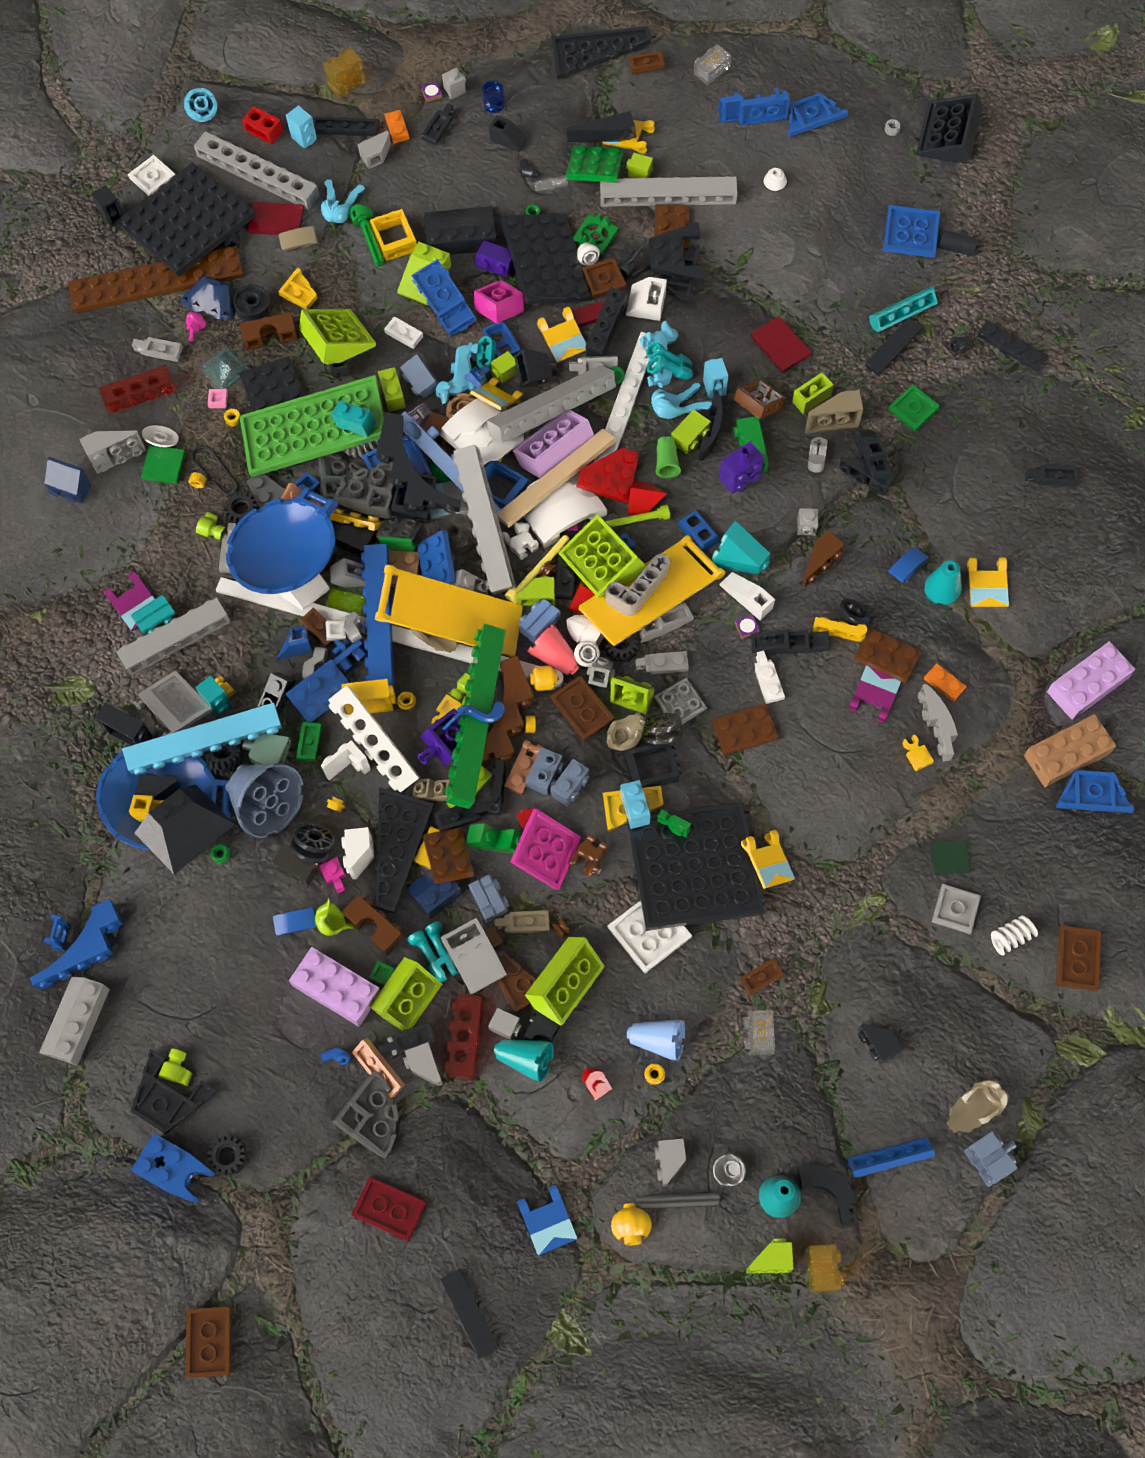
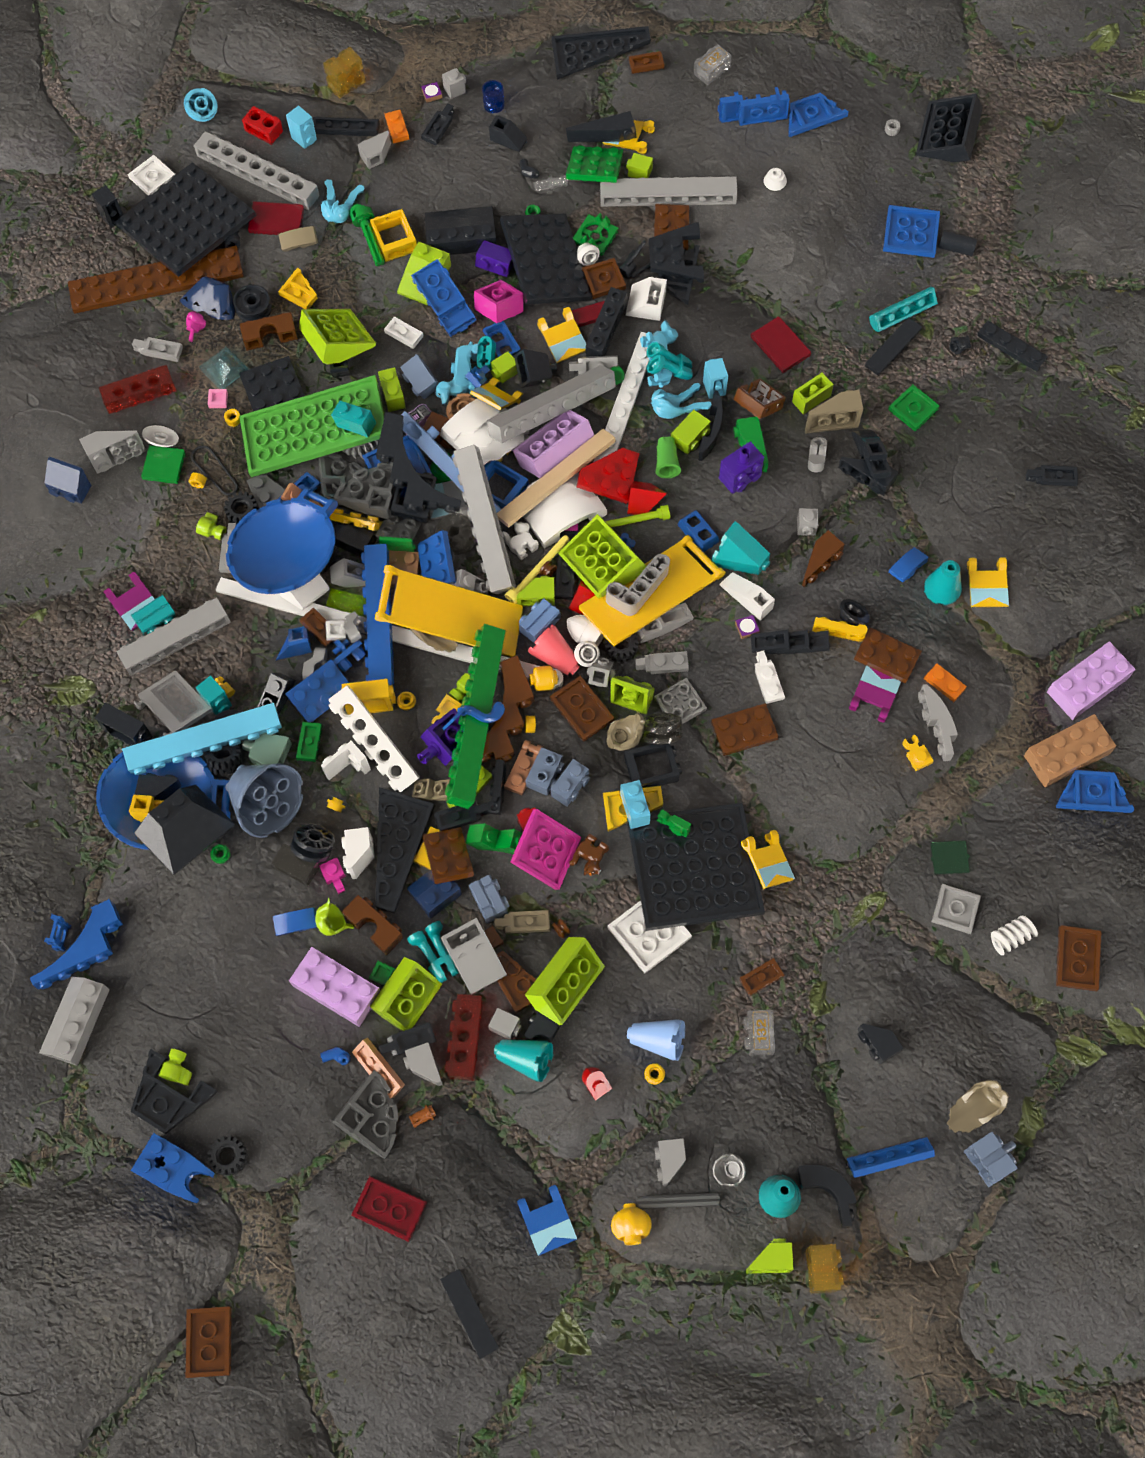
none -> dark orange pin [409,1105,436,1128]

